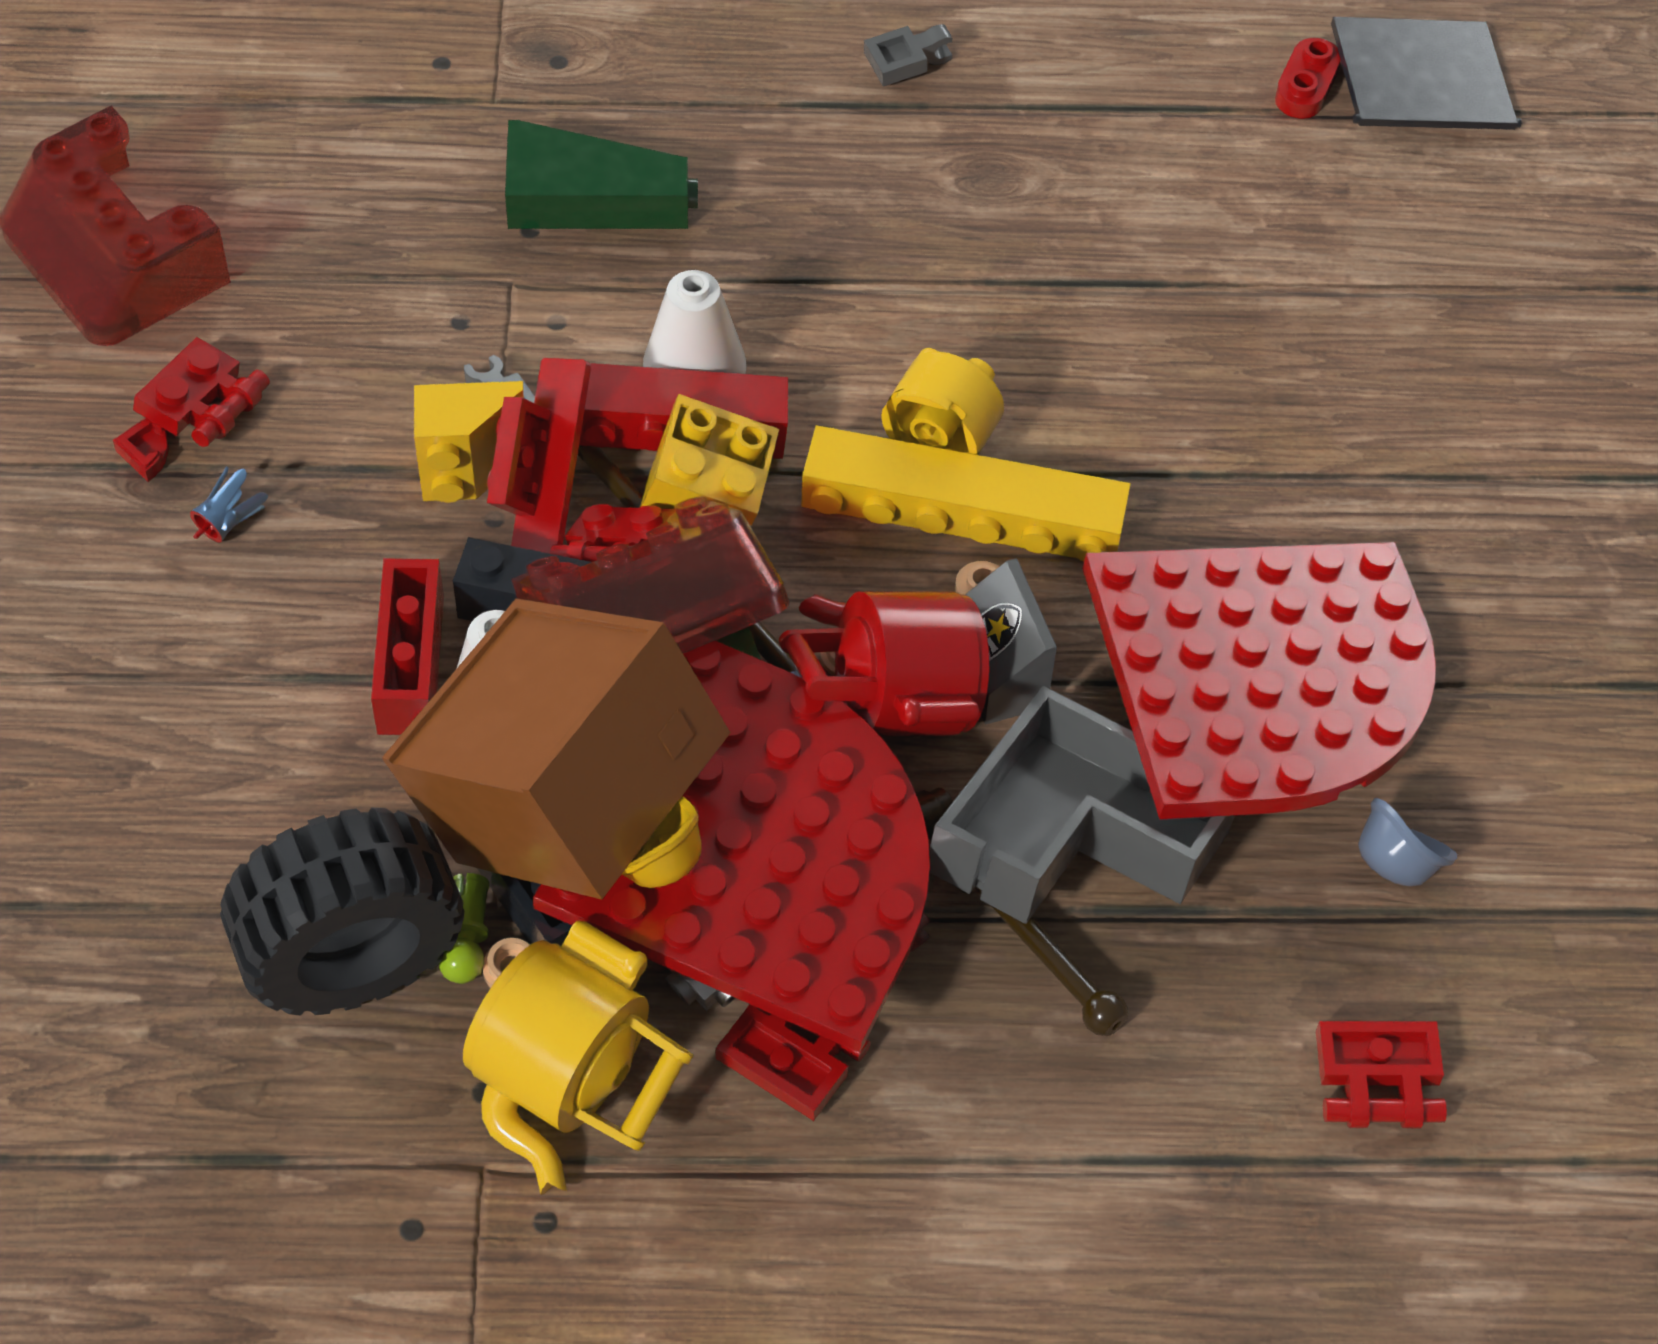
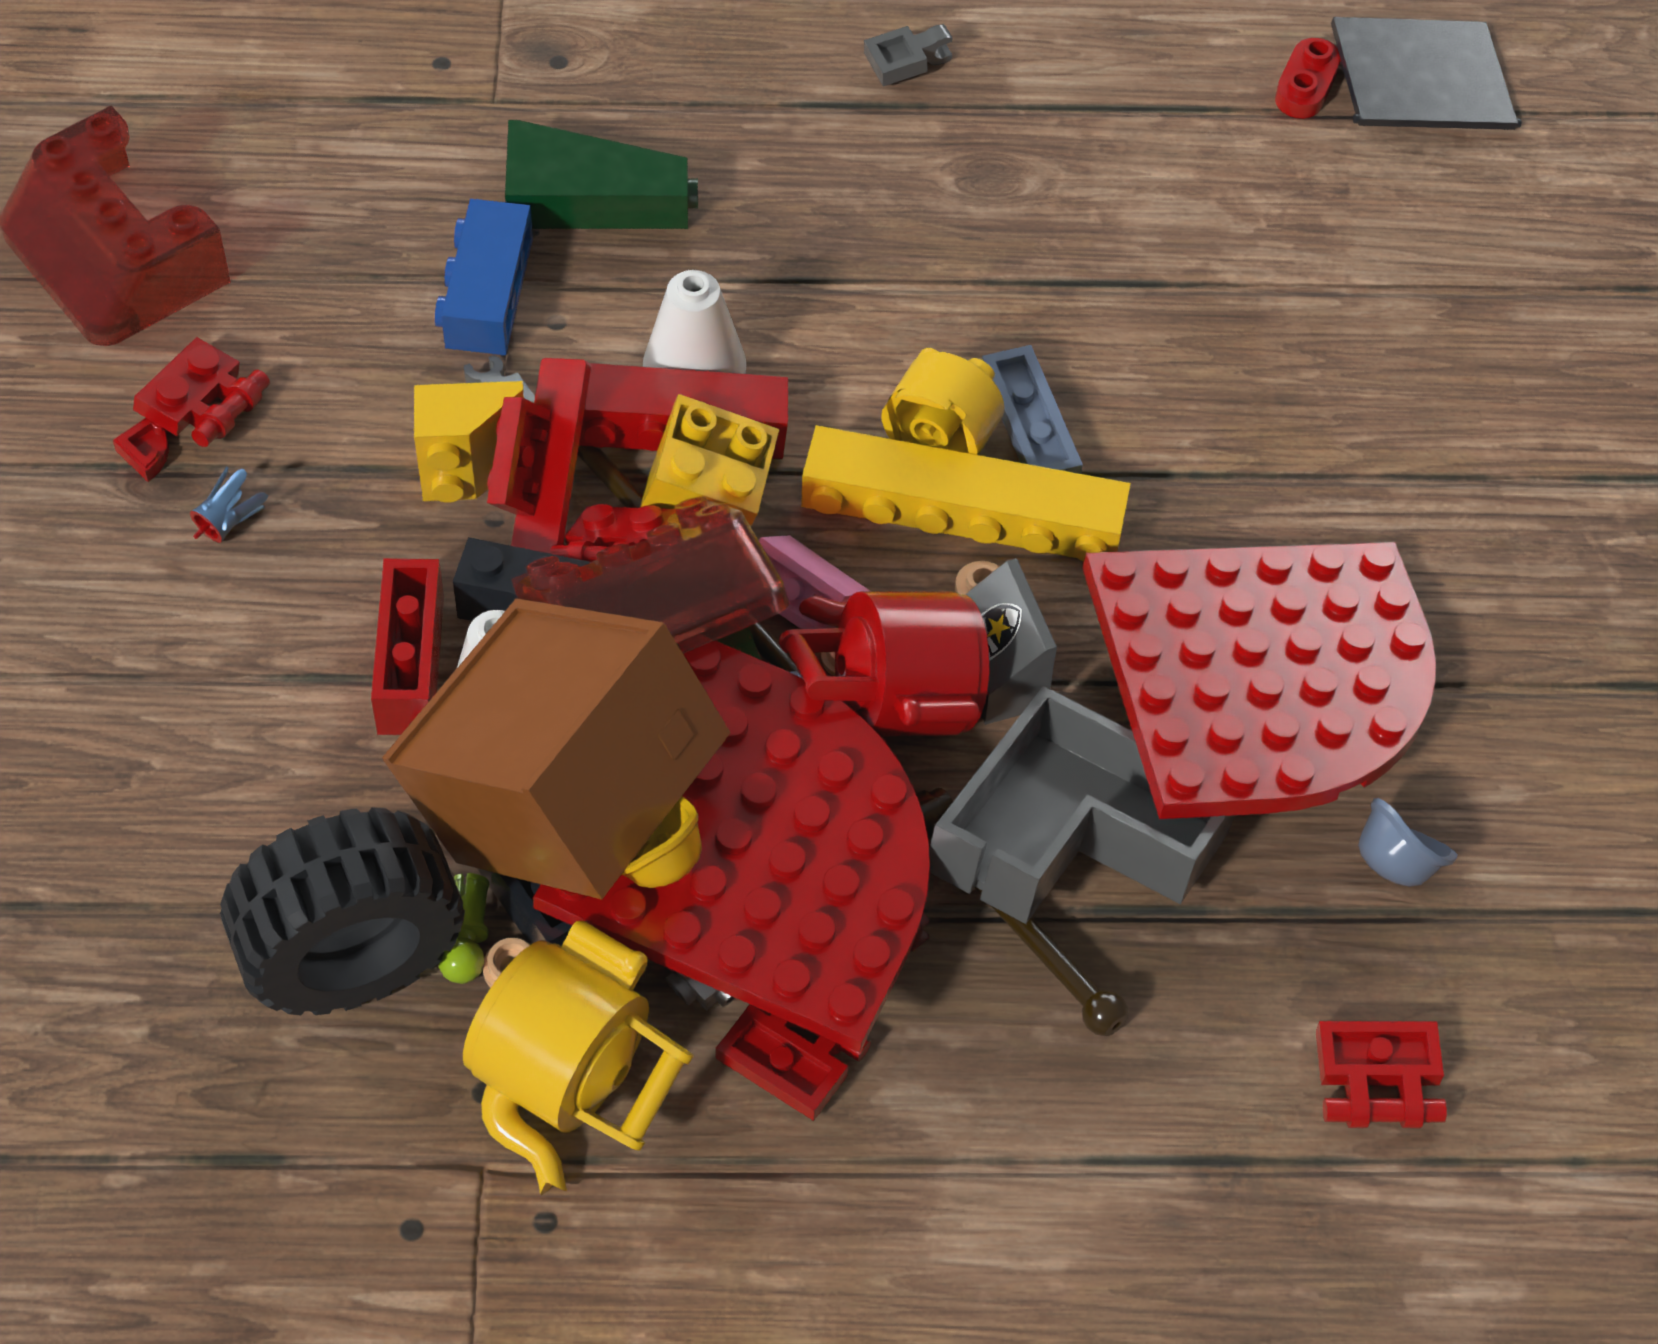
none -> blue brick [435,199,533,355]
none -> bright pink panel [736,535,870,629]
none -> sand blue plate [982,345,1083,474]

